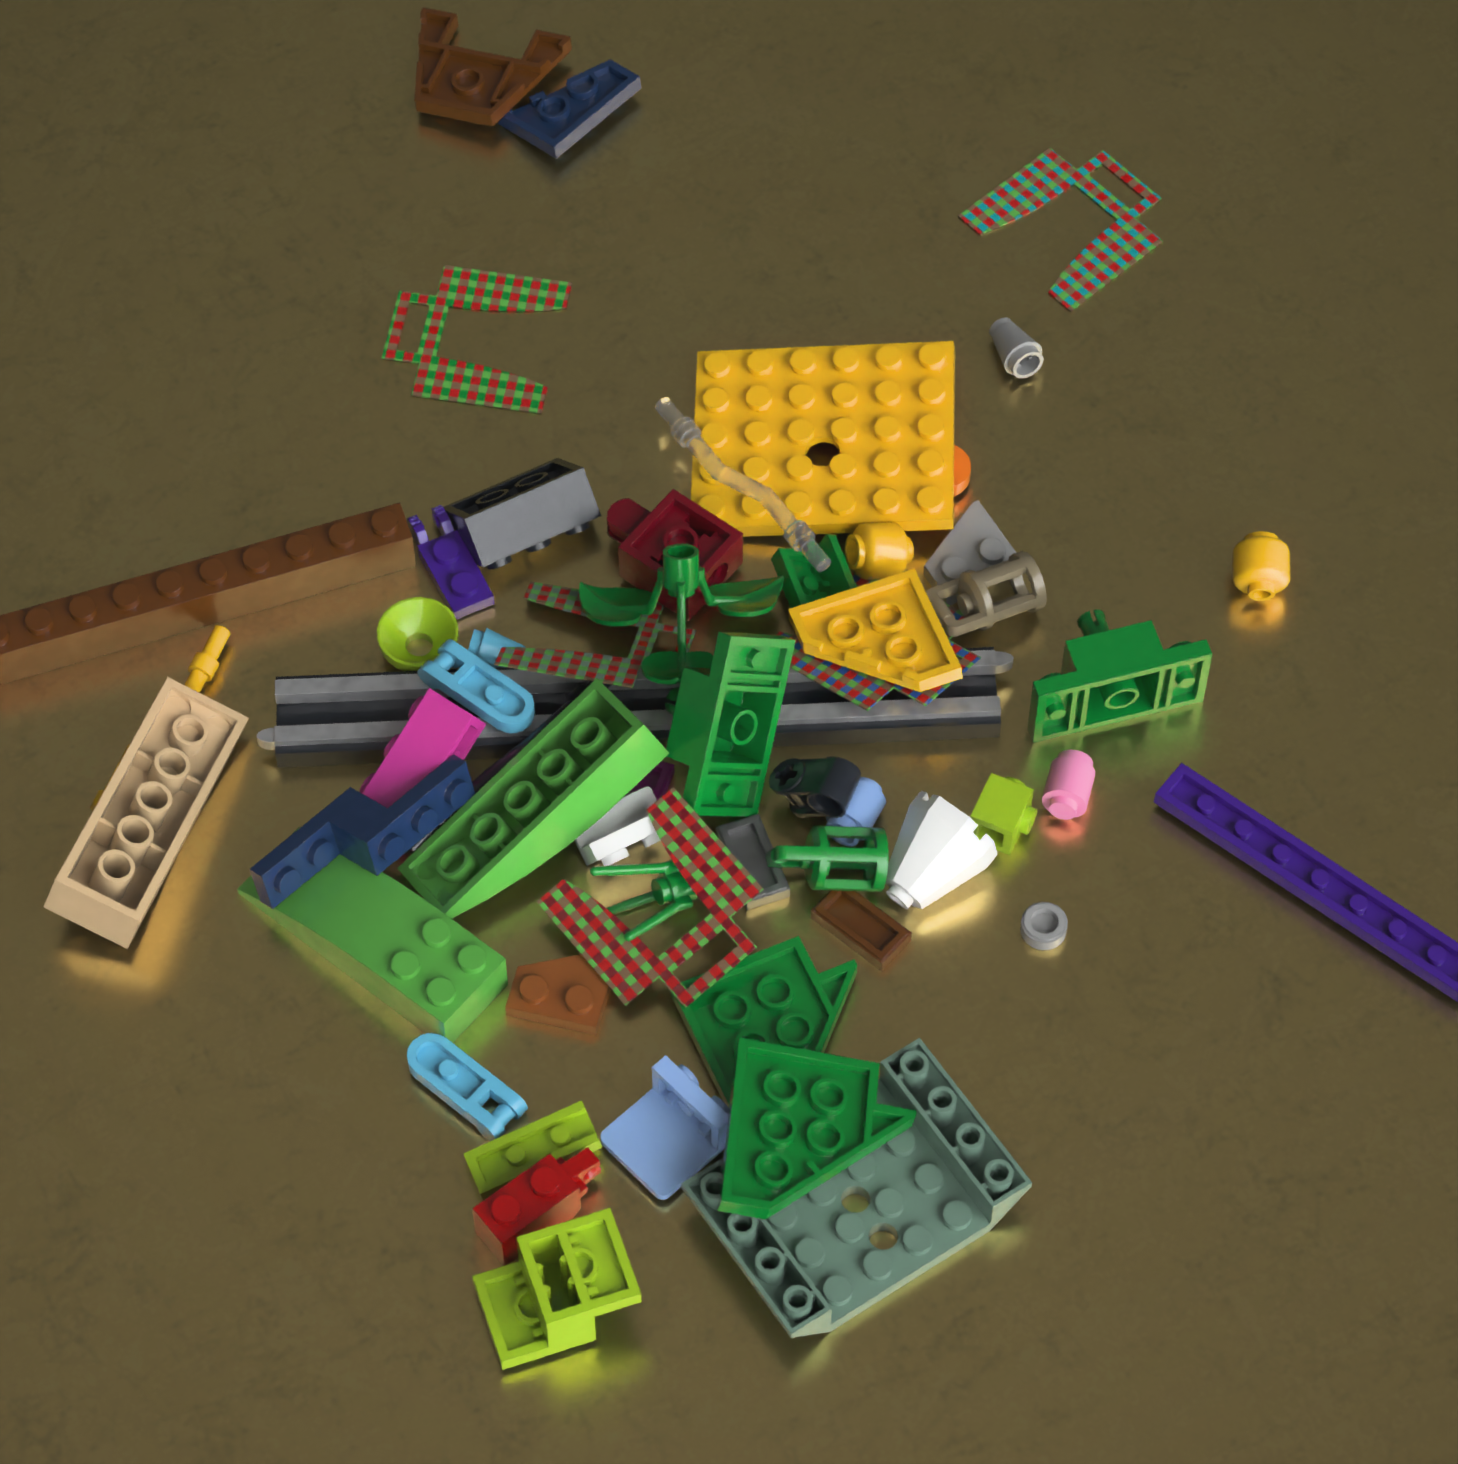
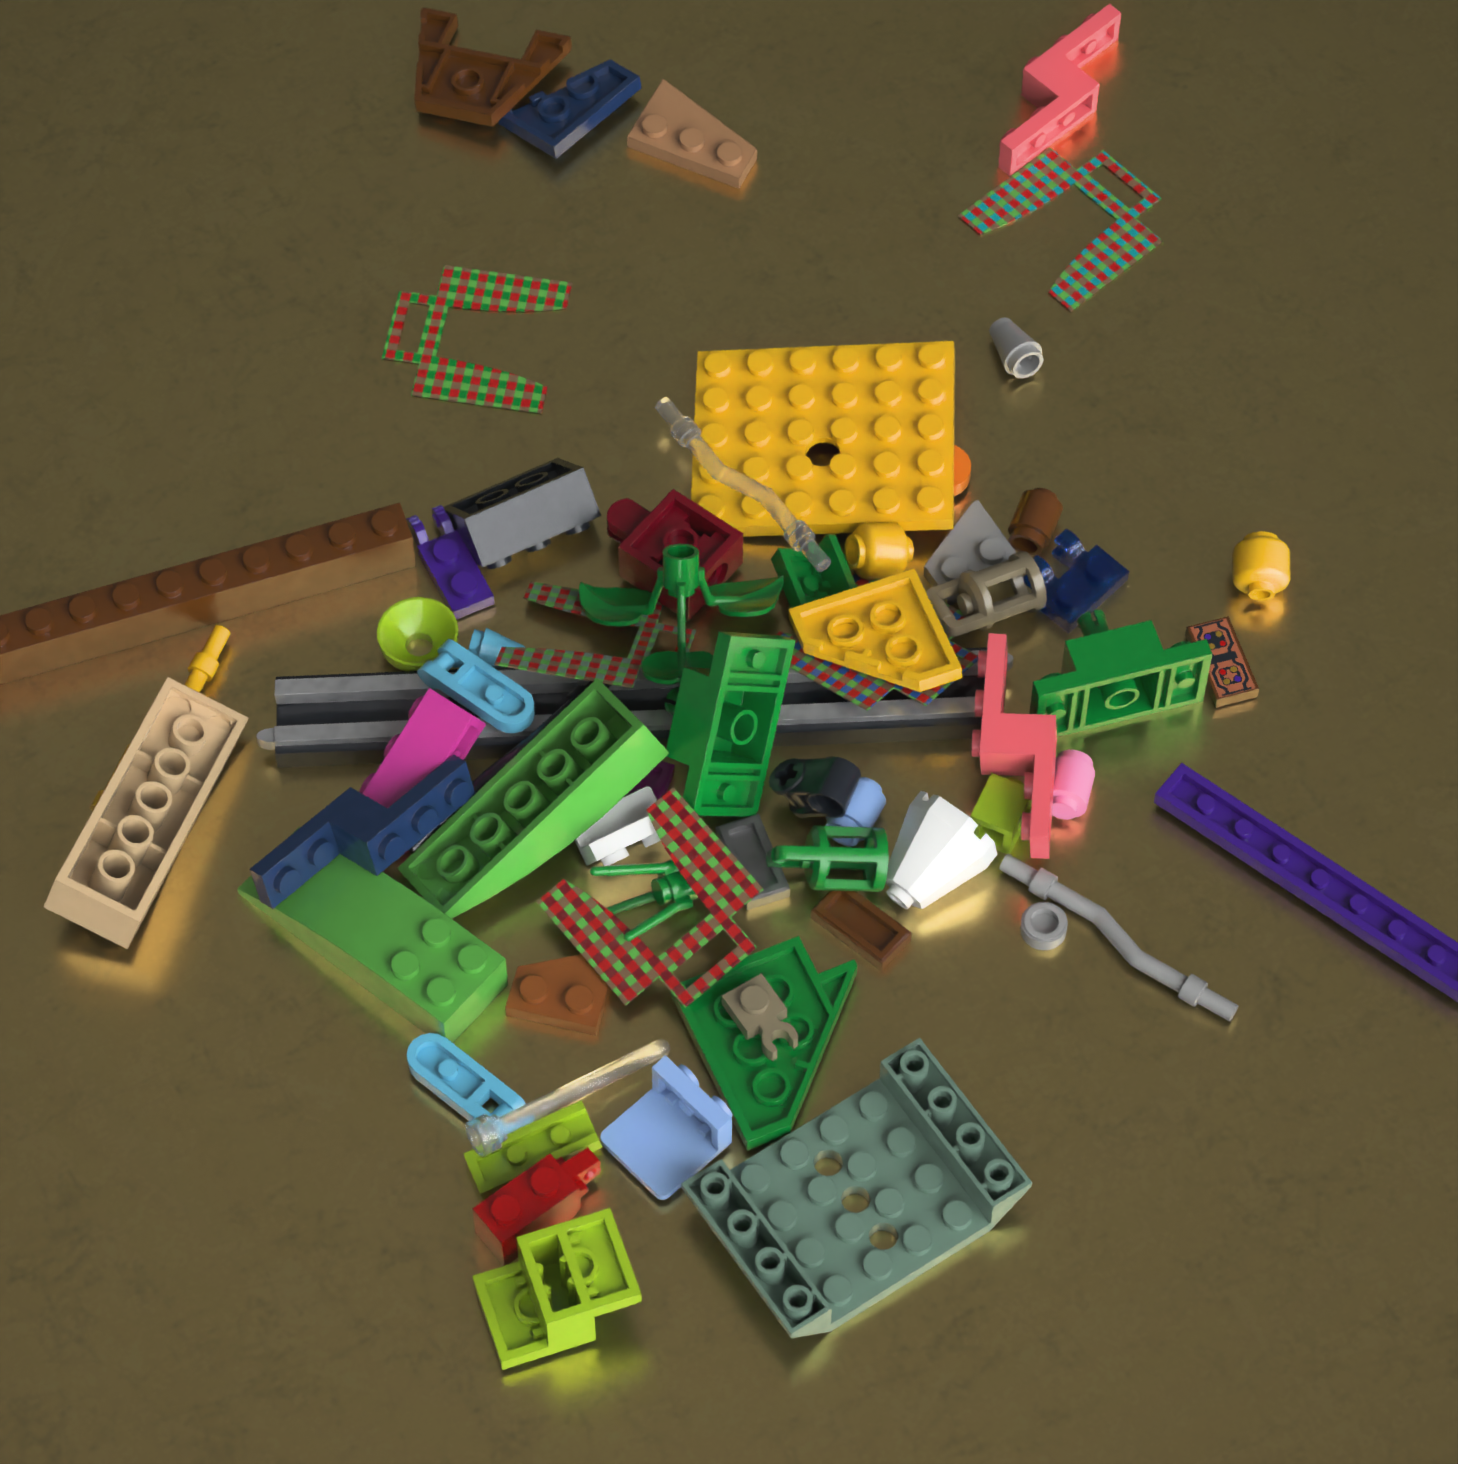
green wing [718,1037,916,1219] -> none
none -> clear piece [465,1039,670,1157]
none -> medium nougat wing [627,79,757,189]
none -> dark tan plate [722,973,798,1061]
none -> coral bracket [972,633,1057,859]
none -> coral bracket [998,4,1121,176]
none -> light grey bar [999,854,1239,1022]
none -> reddish brown brick [1008,488,1063,555]
none -> clear blue plate [1023,529,1130,634]
none -> tile [1185,616,1259,708]

